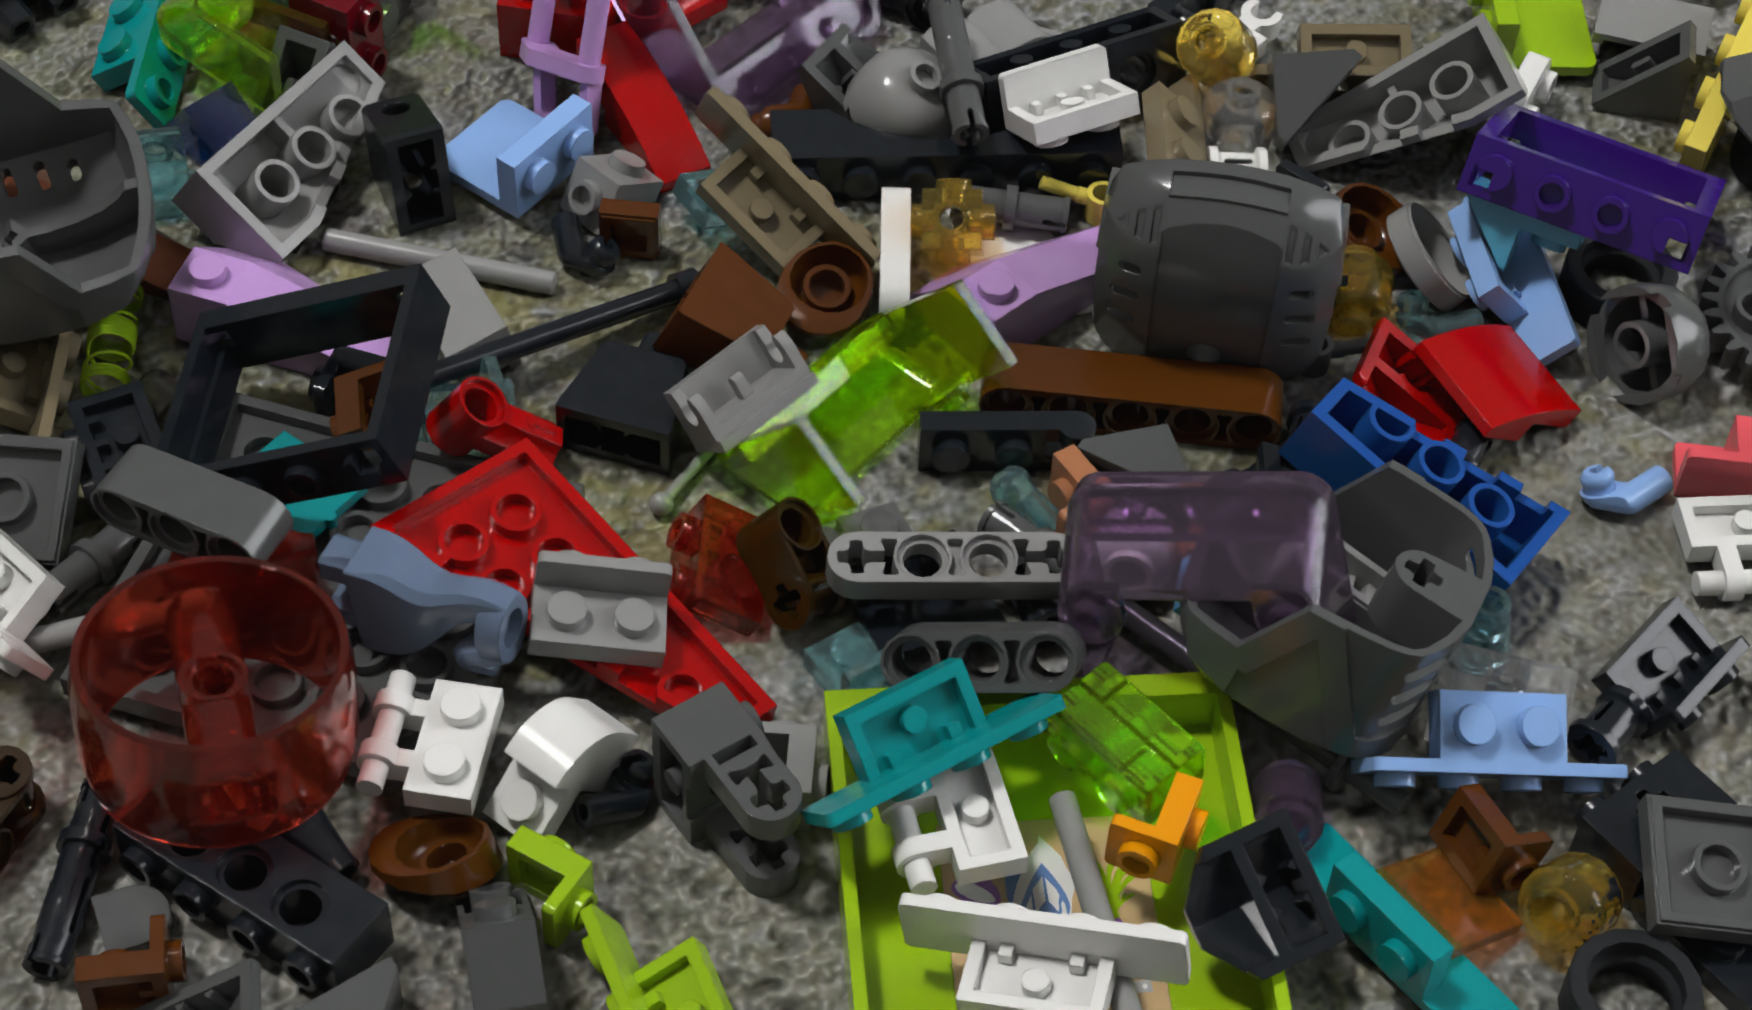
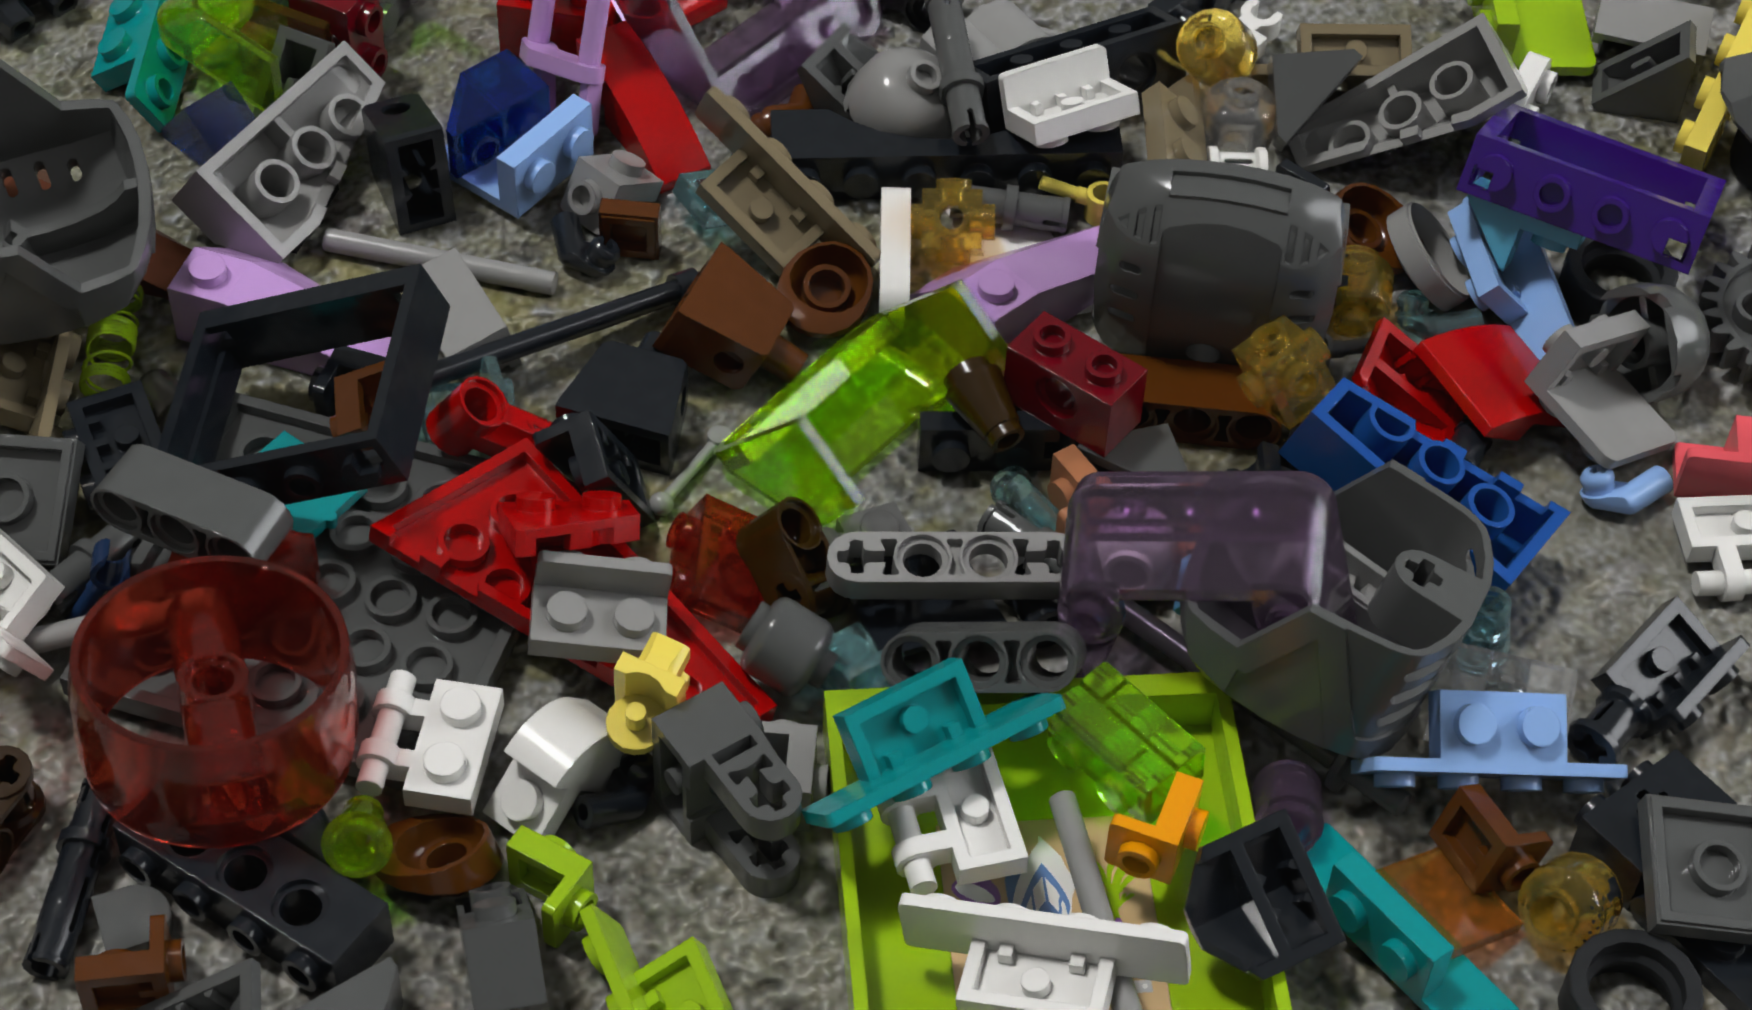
clear light blue bracket [136,126,190,221] -> none
sand blue hips [318,526,528,677] -> none
light grey hinge [663,324,820,453] -> none
none -> dark blue hand [65,538,133,620]
none -> clear neon green cone [321,795,393,878]
none -> clear blue slope [446,49,551,179]
none -> red wing [498,490,640,557]
none -> black bracket [532,410,656,529]
none -> light yellow hips [606,632,690,755]
none -> dark grey head [734,597,839,697]
none -> dark brown cone [944,356,1025,453]
none -> dark red brick [1004,311,1148,458]
none -> clear yellow brick [1232,315,1336,430]
none -> light grey bracket [1524,310,1677,469]

